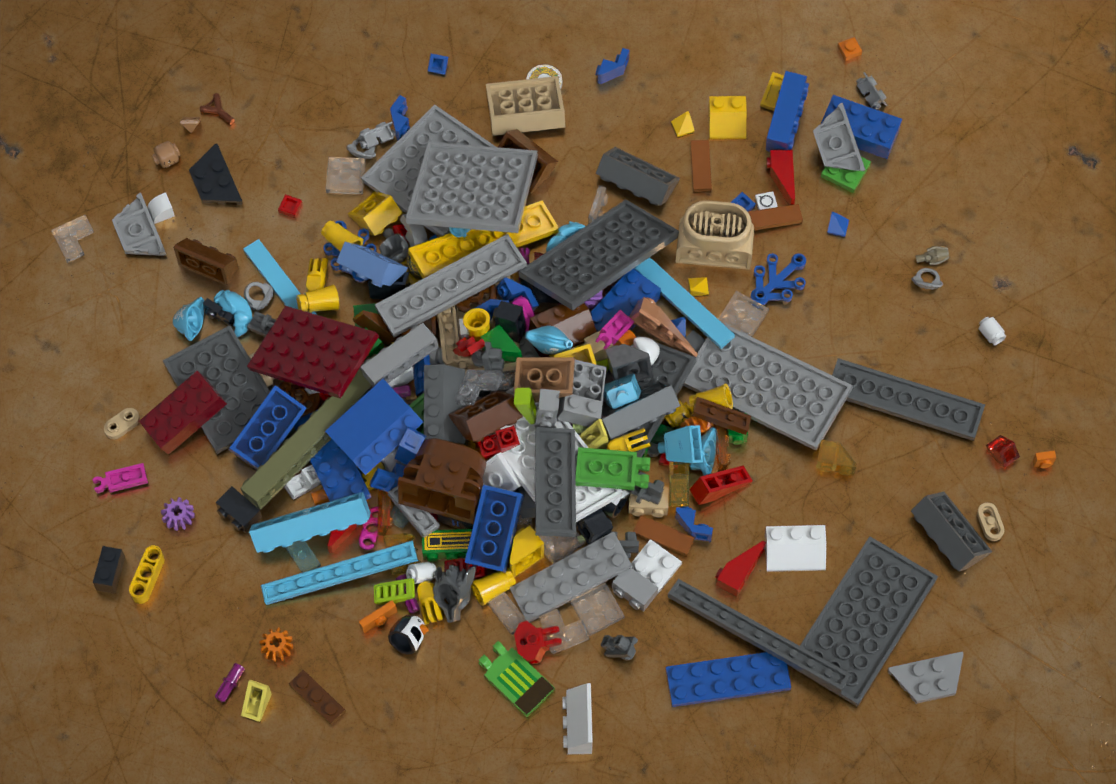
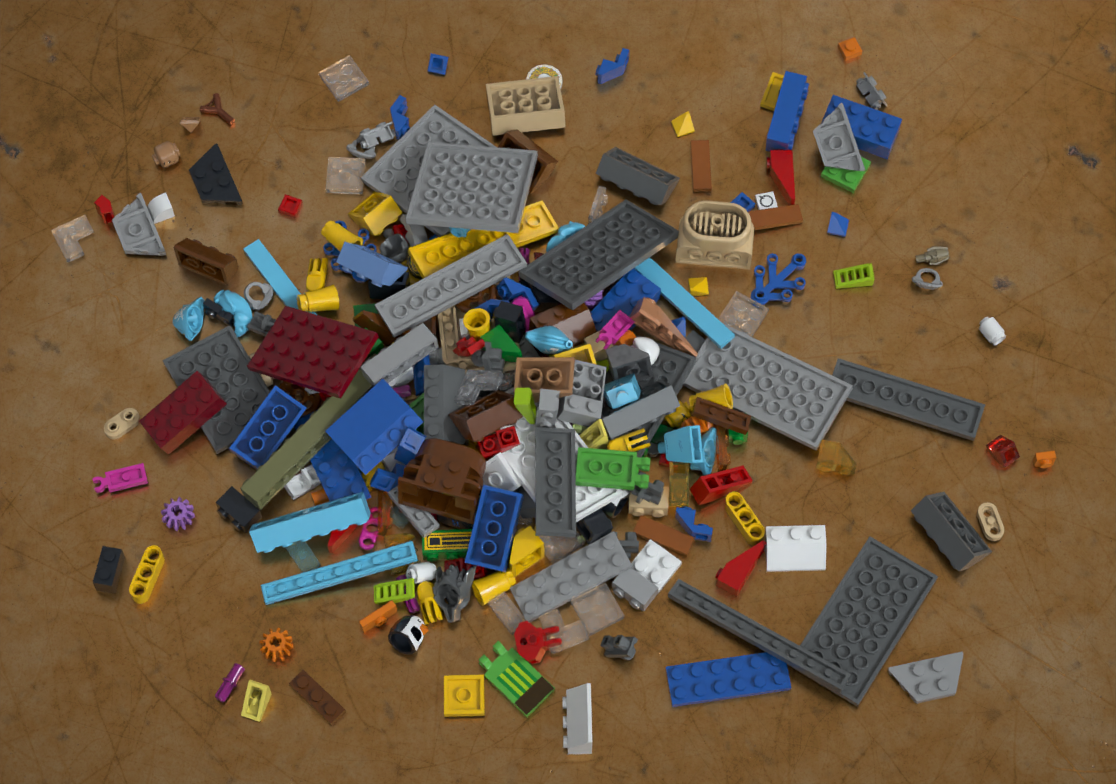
yellow slope [708,96,747,139] -> none
none -> red piece [94,195,115,224]
none -> clear plate [319,55,369,102]
none -> yellow plate [444,675,485,717]
none -> yellow beam [725,492,765,546]
none -> lime slope [833,263,874,289]

